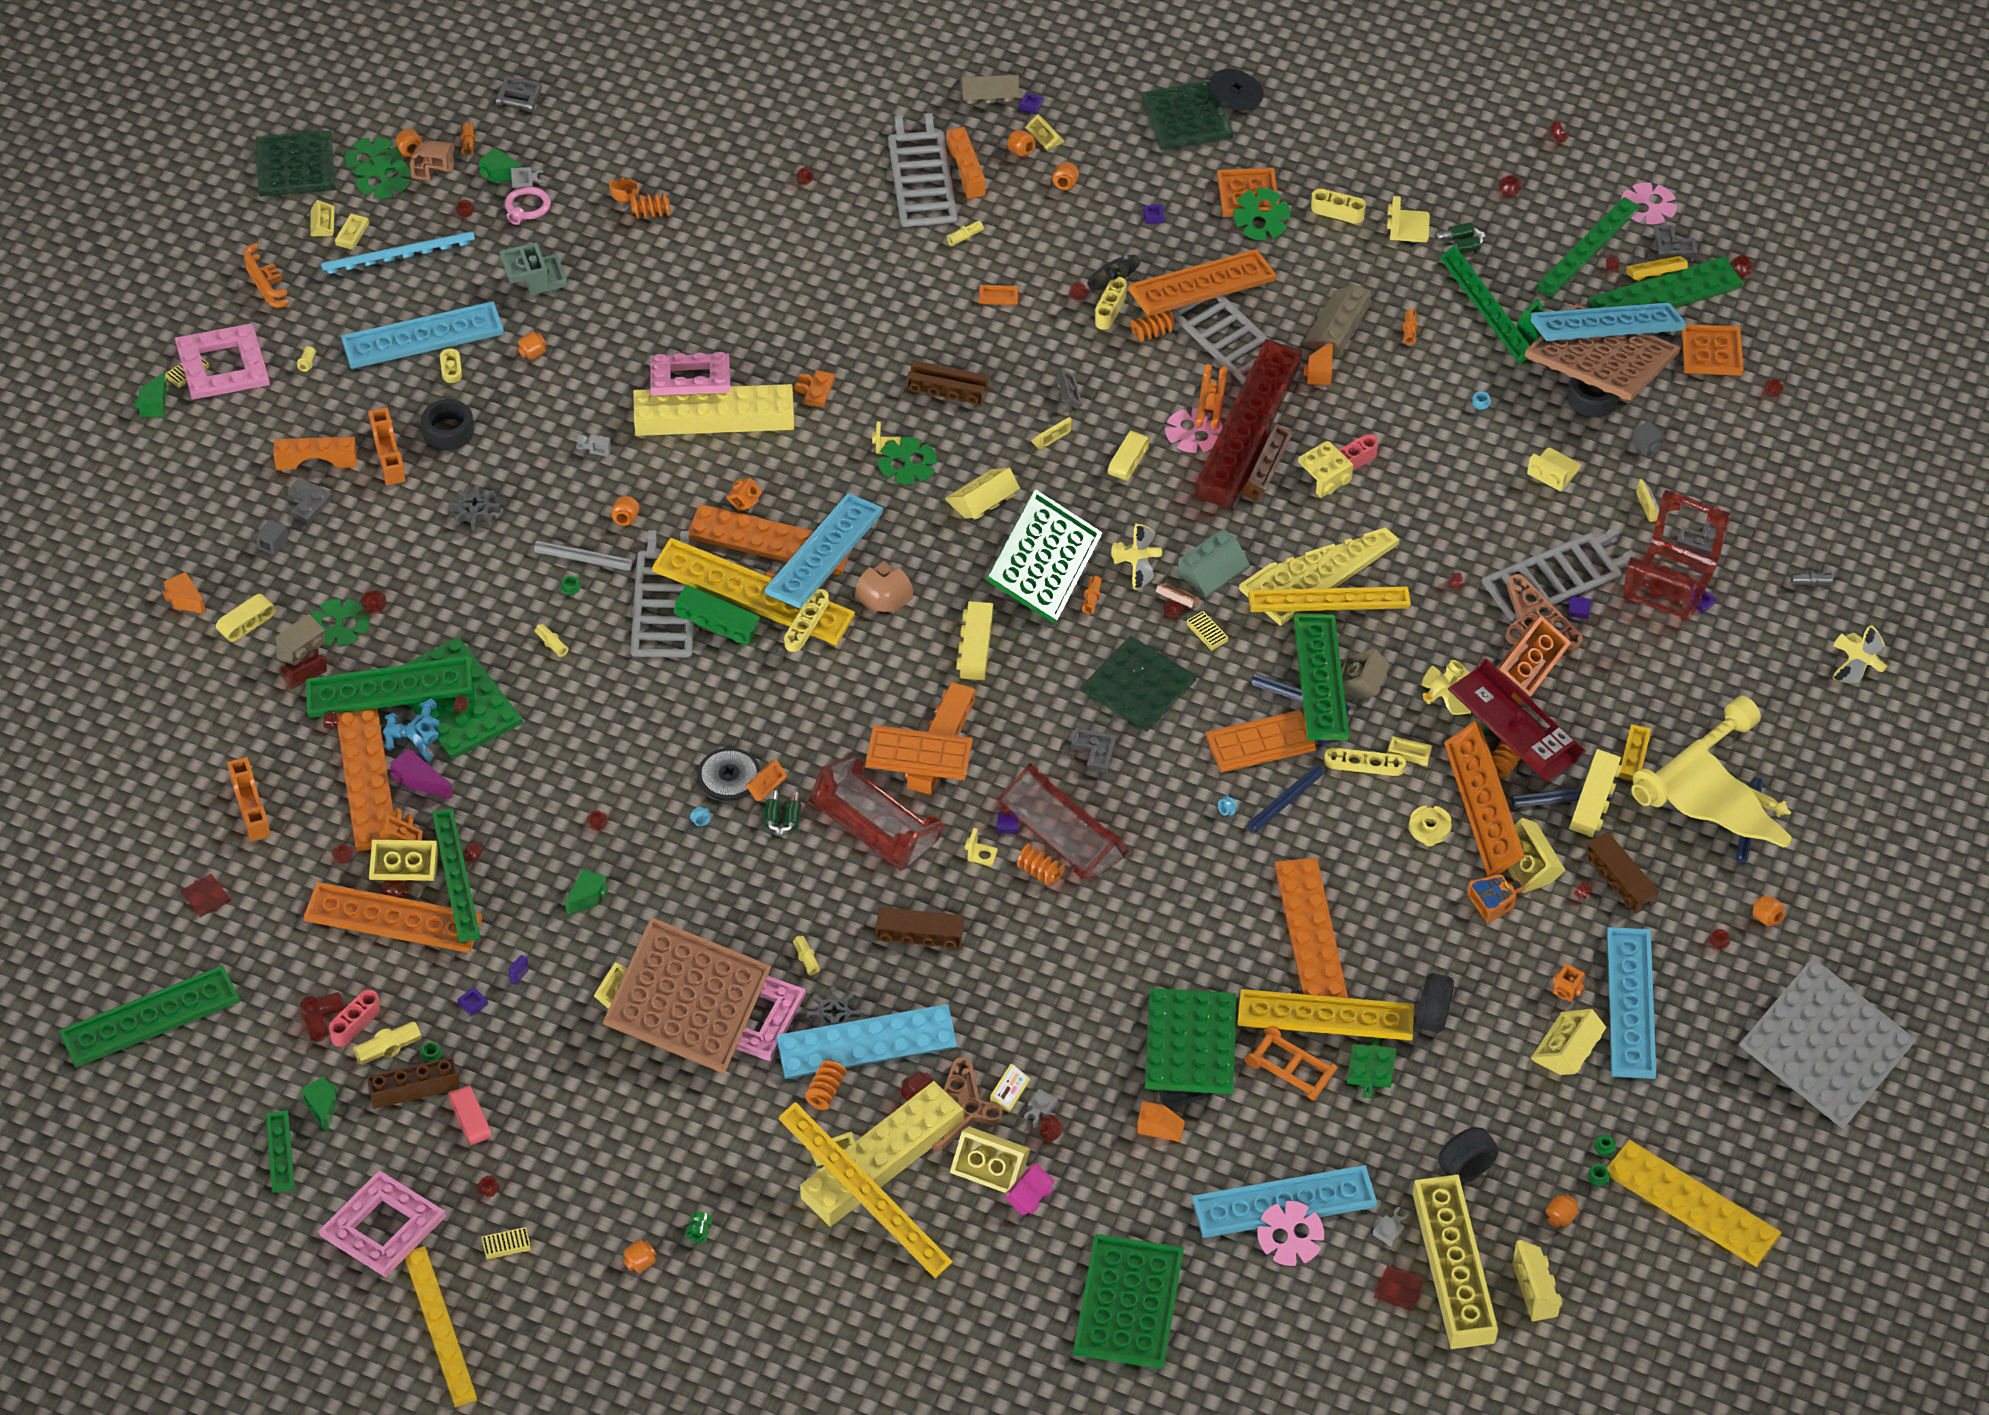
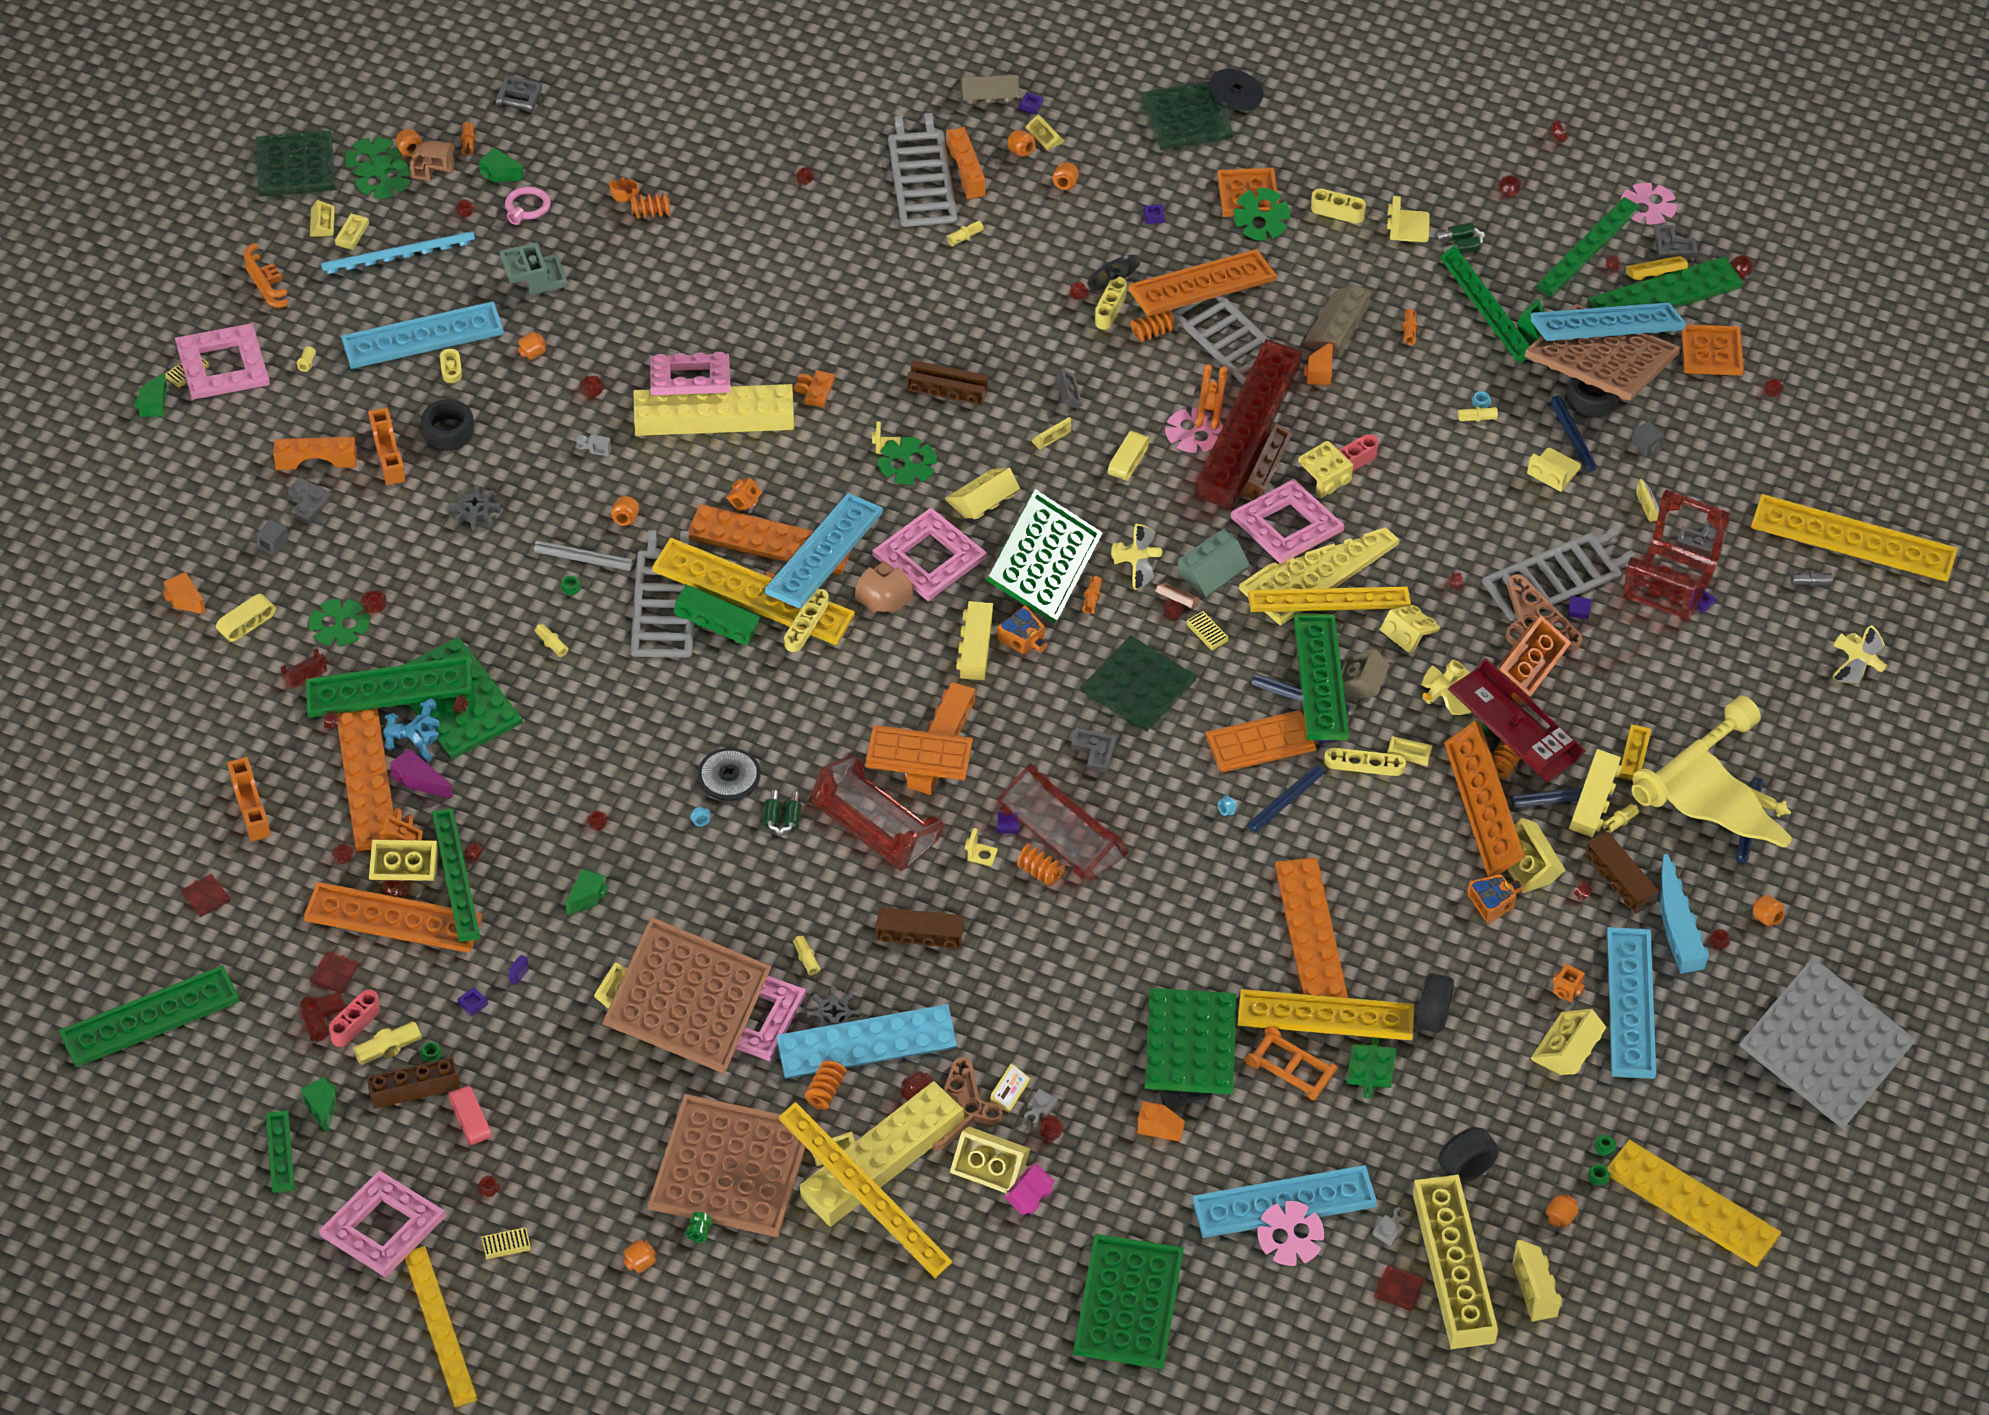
dark tan slope [276,614,325,663] -> none
light grey plate [511,167,544,188] -> none
orange plate [745,759,787,801] -> none
orange tile [979,285,1018,305] -> none
light yellow plate [1409,806,1452,846] -> none
none -> clear red piece [310,951,359,994]
none -> clear red plate [580,376,604,398]
none -> nougat plate [648,1094,806,1237]
none -> bright pink plate [872,508,987,601]
none -> torso [997,606,1048,654]
none -> bright pink plate [1231,479,1344,564]
none -> light yellow bracket [1380,605,1440,653]
none -> light yellow axle [1458,407,1498,422]
none -> dark blue axle [1551,395,1597,472]
none -> light yellow axle [1602,804,1639,834]
none -> medium azure slope [1660,854,1709,974]
none -> yellow plate [1751,494,1958,582]

